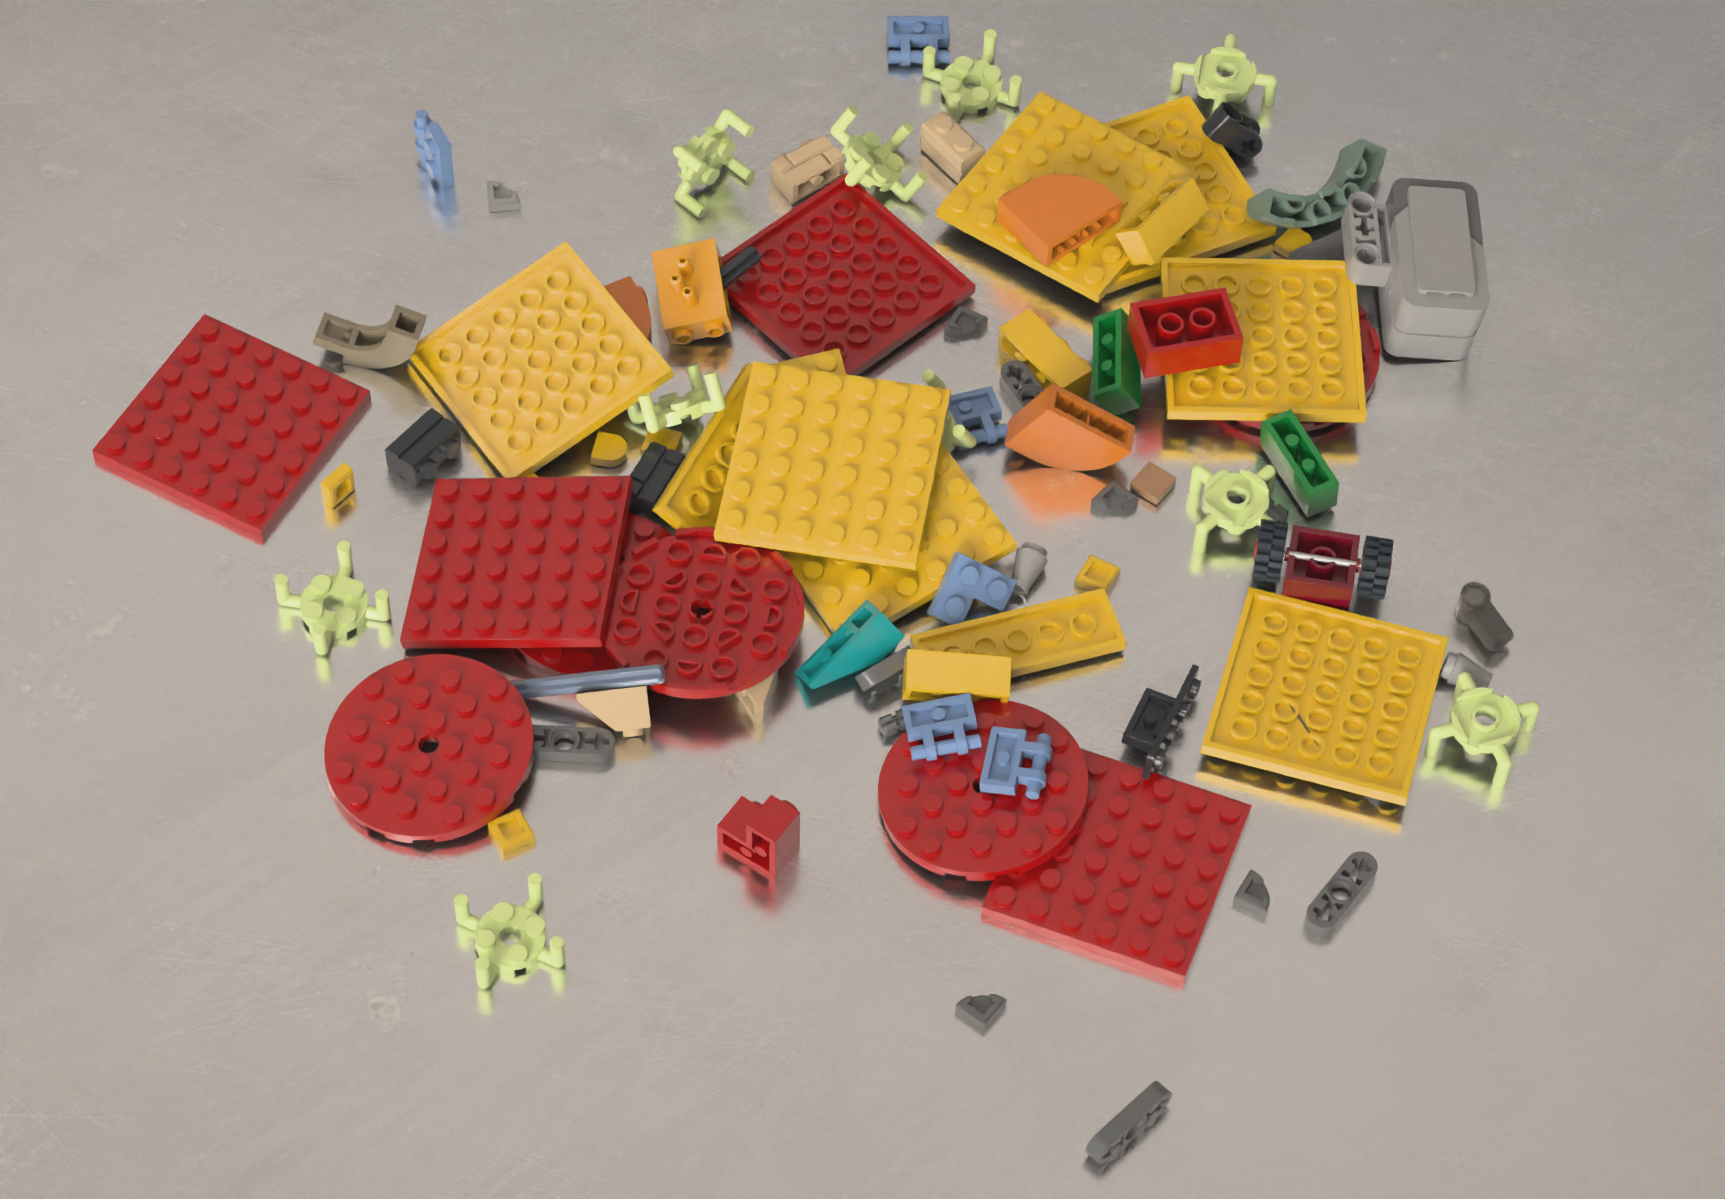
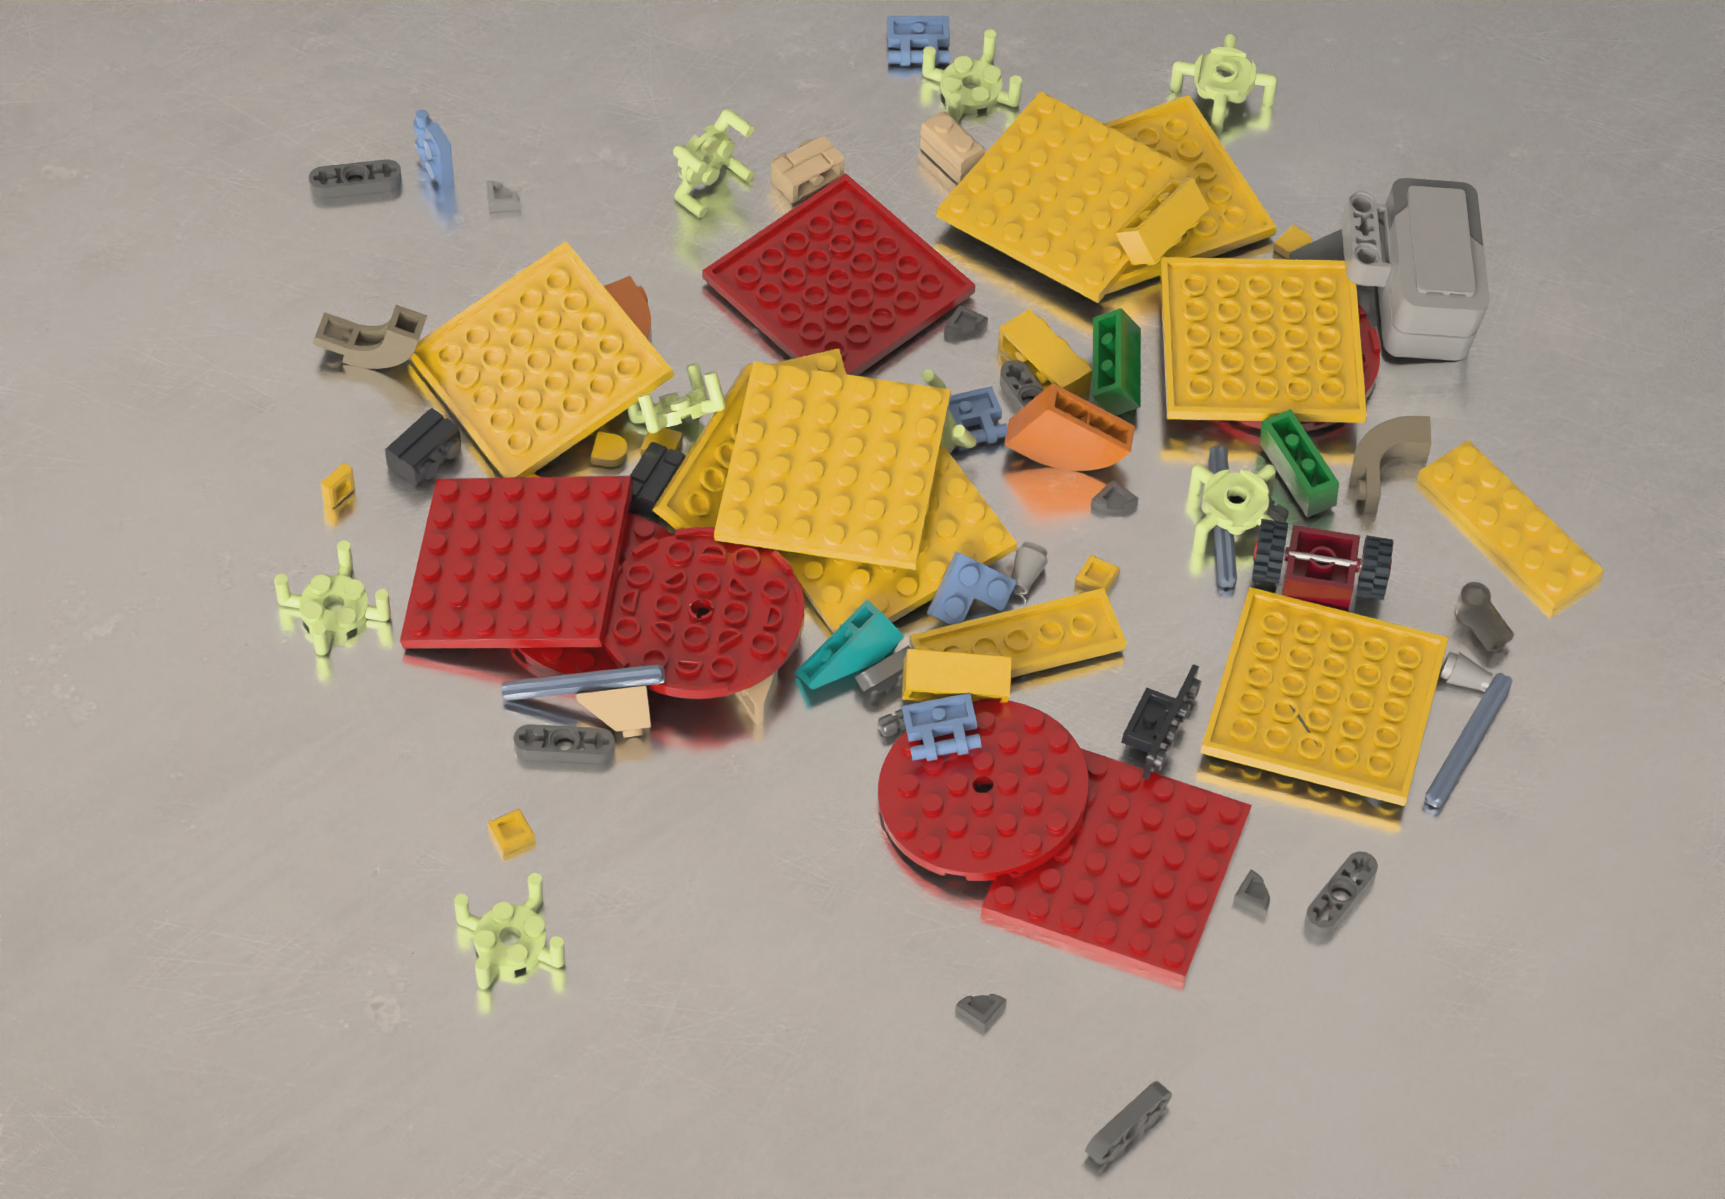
red plate [92,314,371,538] -> none
red plate [324,654,535,843] -> none
light orange piece [651,238,762,345] -> none
red brick [717,795,800,879] -> none
yellowish green plate [830,105,928,202] -> none
medium blue plate [979,726,1053,799] -> none
orange brick [997,174,1122,267] -> none
red brick [1127,287,1244,379] -> none
medium nougat tile [1130,461,1177,505] -> none
black piece [1202,102,1263,158] -> none
sand green brick [1247,138,1387,229] -> none
yellowish green plate [1425,672,1540,787] -> none
none -> dark grey beam [309,159,402,198]
none -> sand blue axle [1209,446,1237,588]
none -> dark tan arch [1349,416,1432,514]
none -> yellow plate [1417,440,1604,611]
none -> sand blue axle [1425,673,1512,808]

